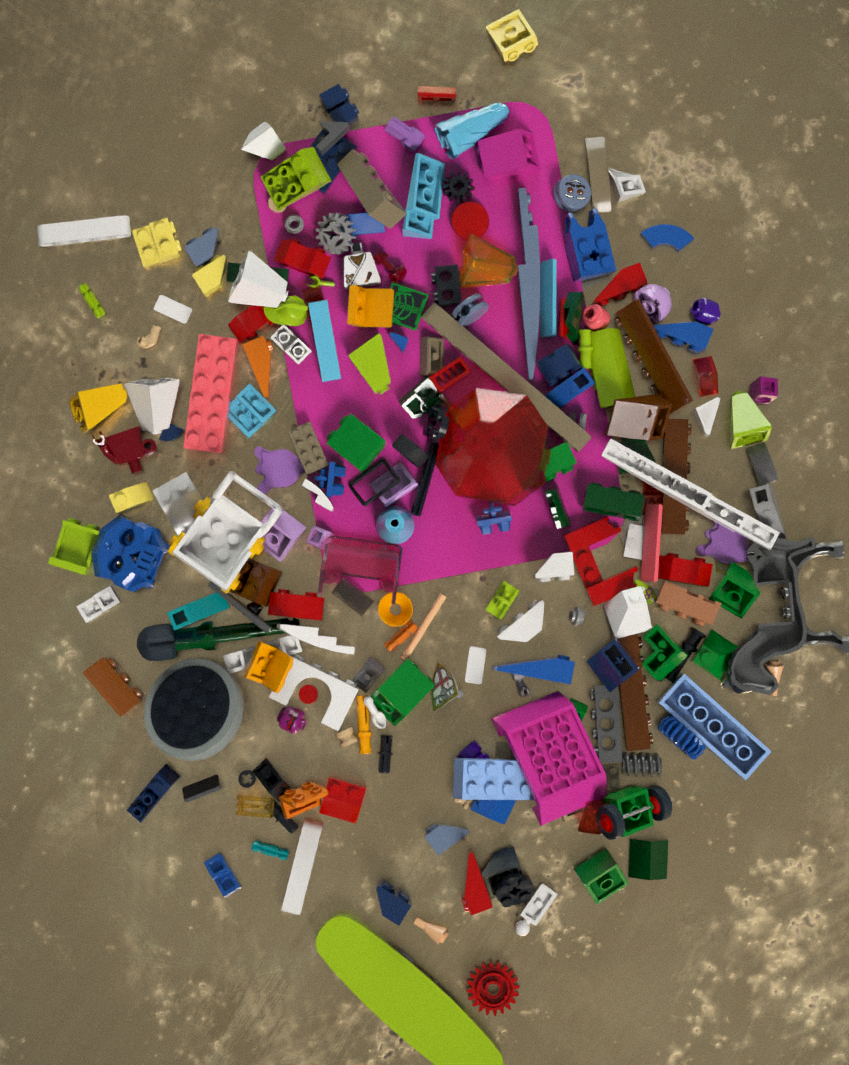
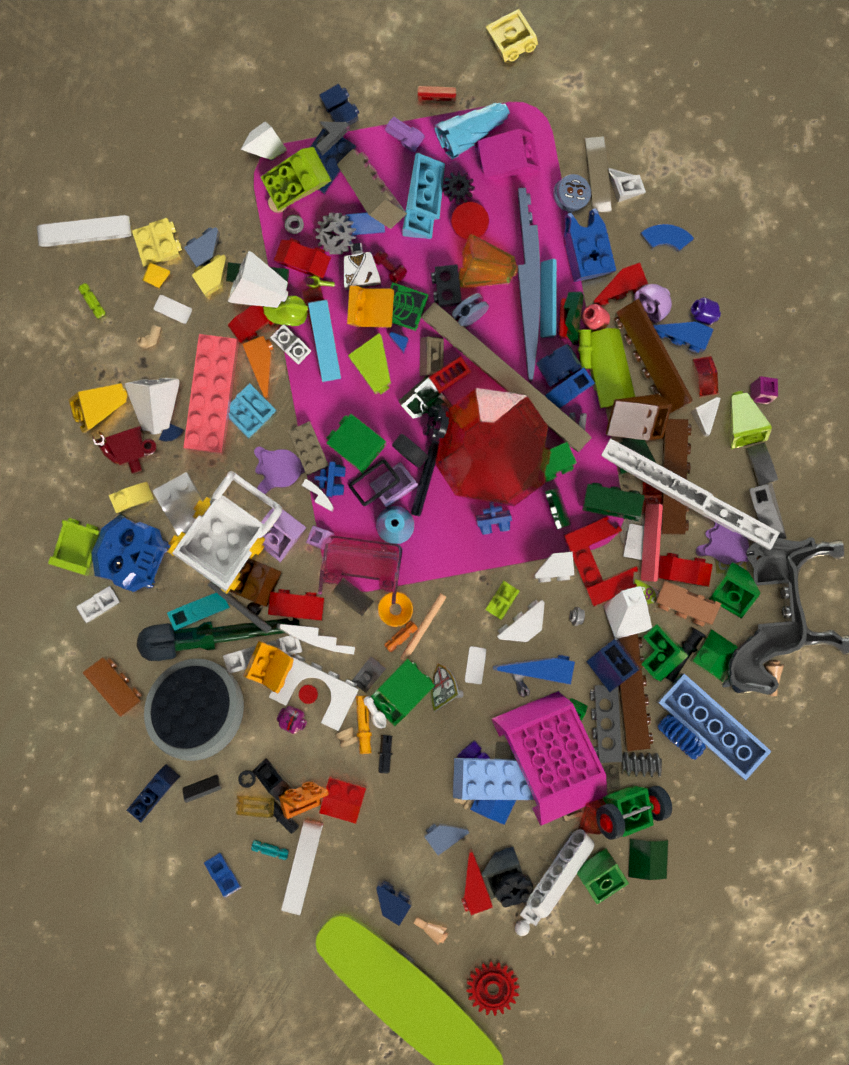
none -> yellow slope [142,263,170,288]
none -> white beam [527,830,595,918]

